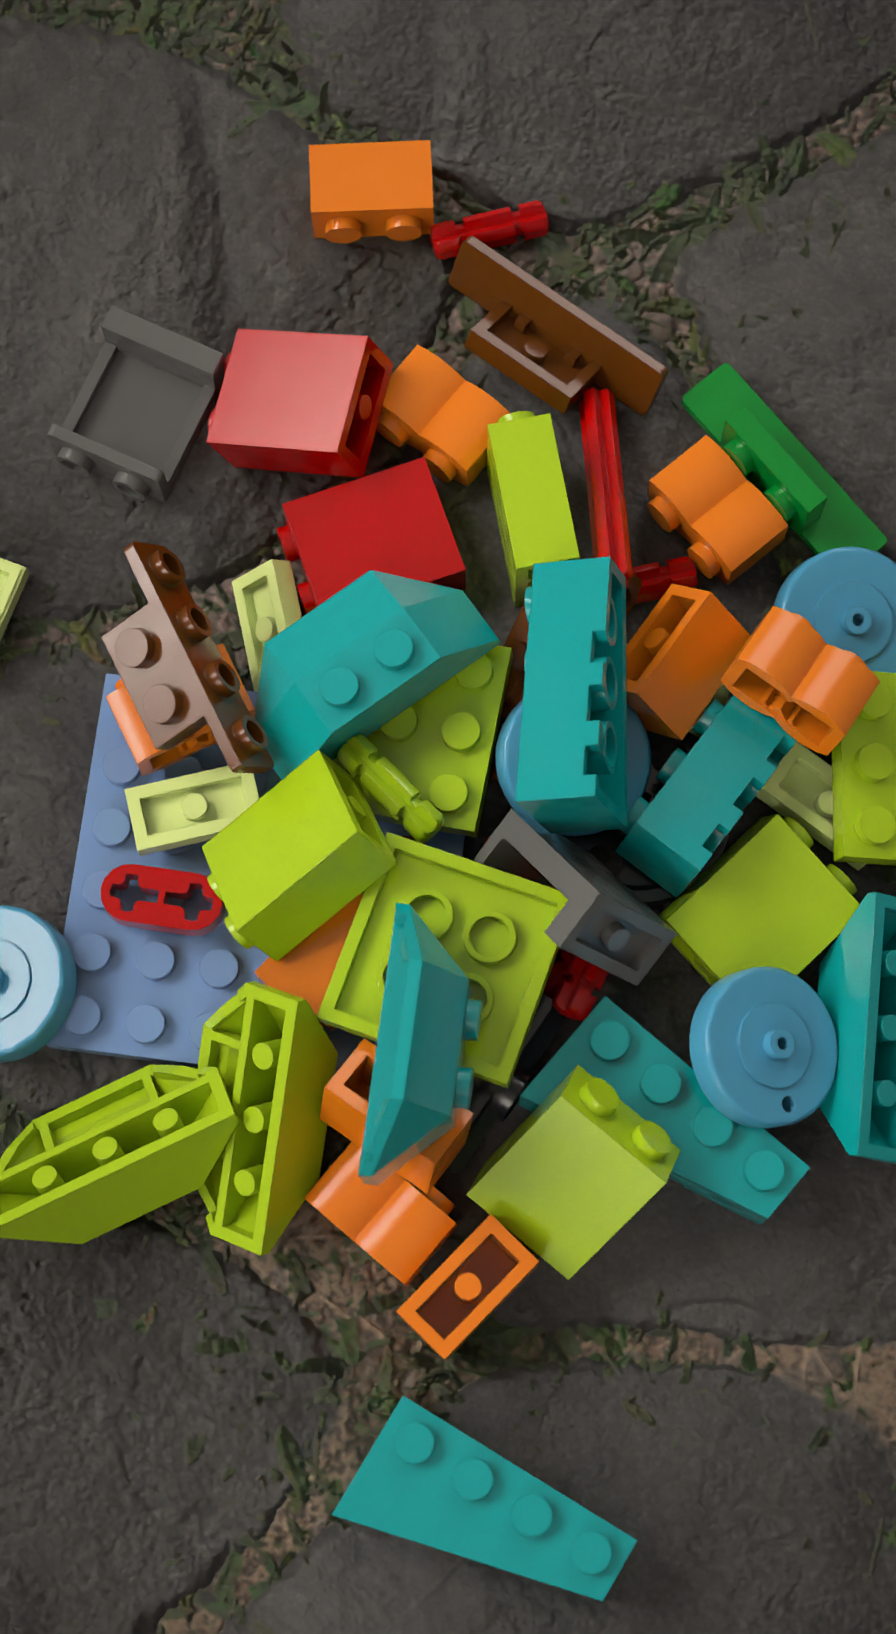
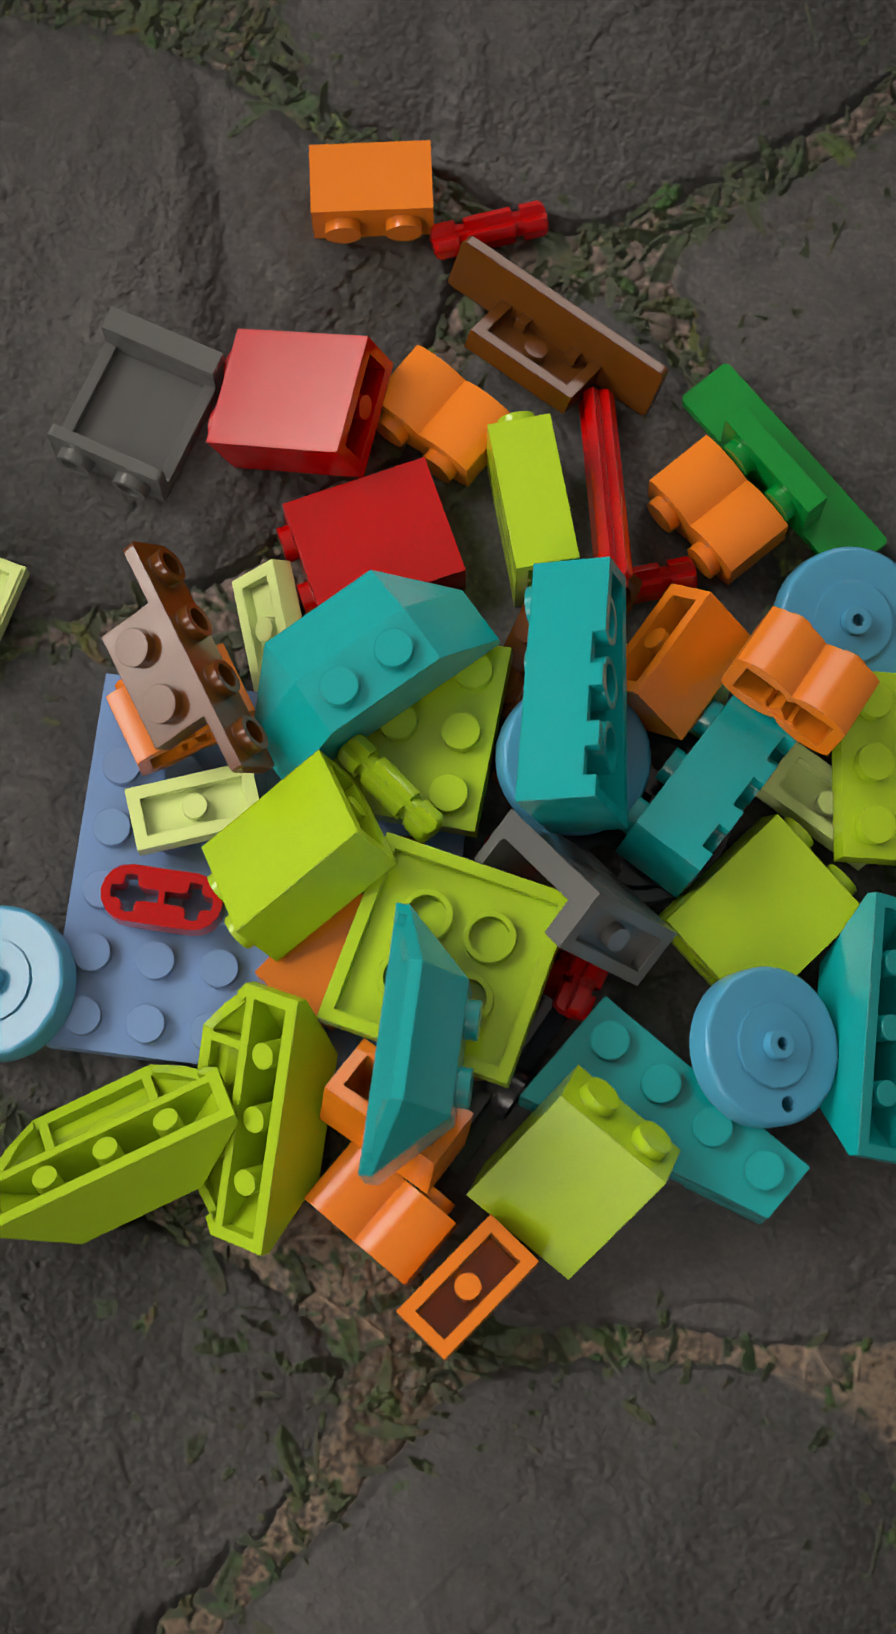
teal wedge [332,1396,637,1601] -> none

